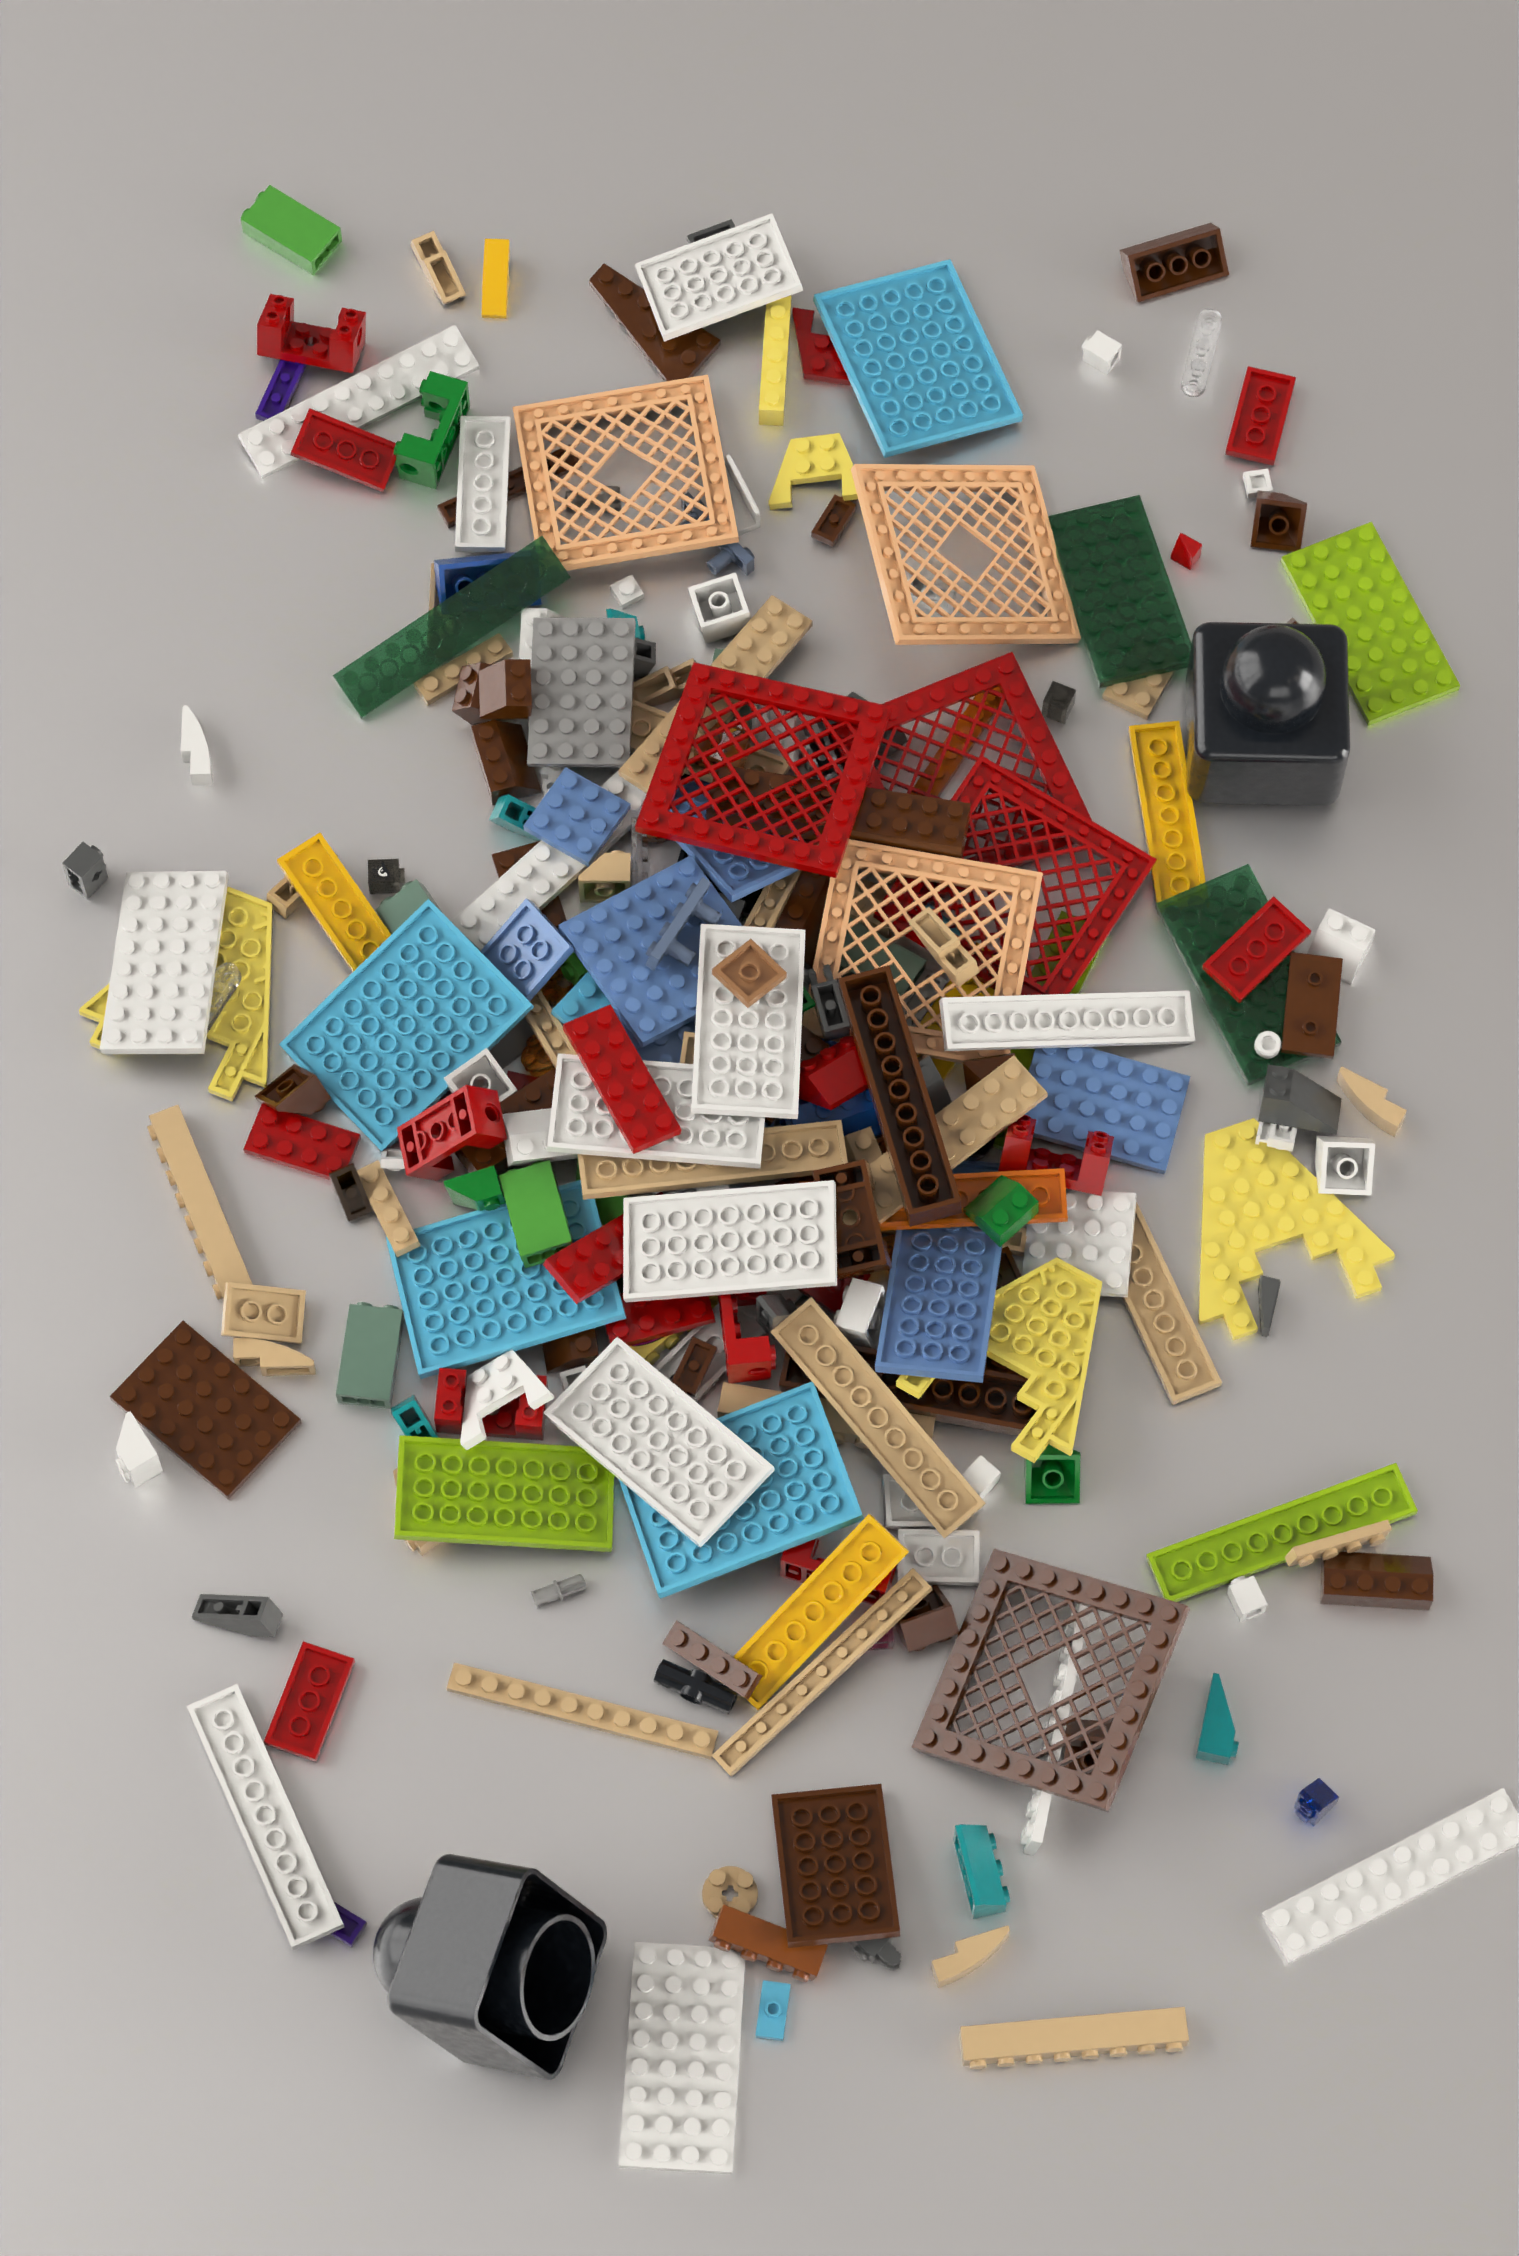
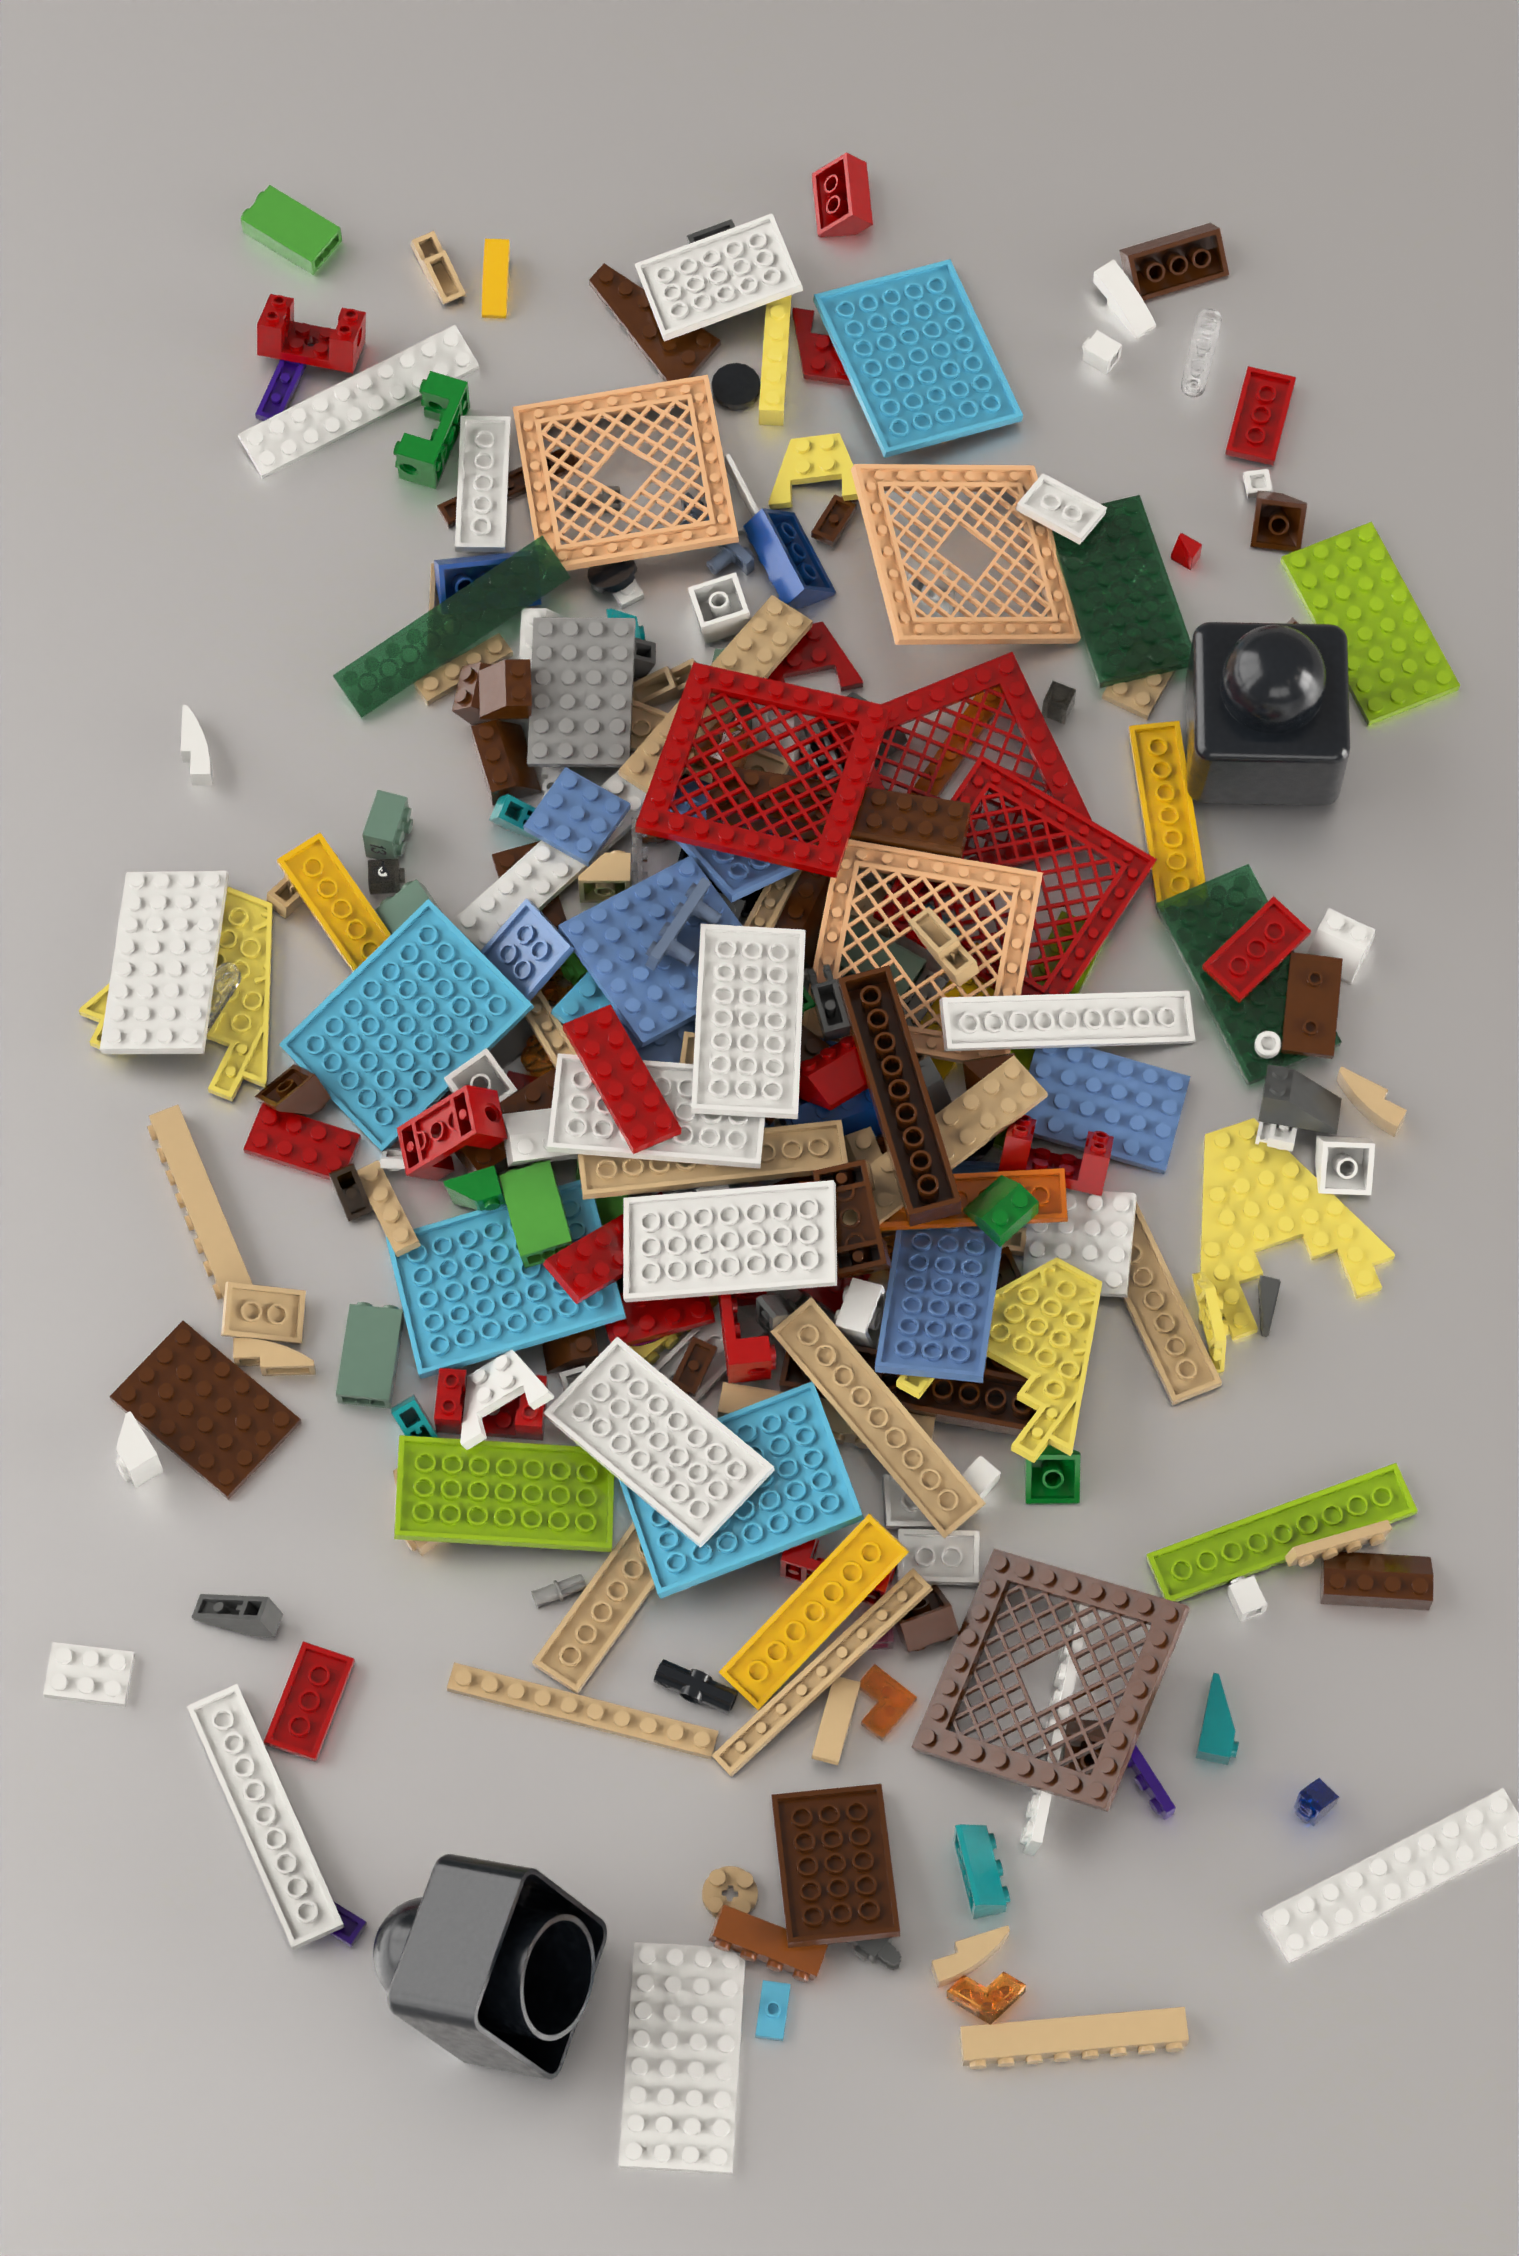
dark grey brick [62,842,108,900] -> none
red plate [291,408,396,492] -> none
plate [662,1620,763,1700] -> none
medium nougat plate [712,939,787,1008] -> none
none -> white plate [43,1642,135,1707]
none -> sand green brick [362,790,413,864]
none -> tan plate [532,1523,655,1694]
none -> black tile [587,560,637,593]
none -> black tile [711,363,760,410]
none -> blue slope [743,508,836,609]
none -> red wing [768,622,863,692]
none -> tan slope [811,1677,861,1765]
none -> red slope [812,152,873,237]
none -> clear orange plate [859,1664,917,1741]
none -> clear orange plate [946,1971,1026,2025]
none -> white plate [1016,473,1107,545]
none -> white slope [1093,259,1156,339]
none -> dark purple plate [1127,1745,1176,1820]
none -> light yellow wing [1192,1272,1229,1373]

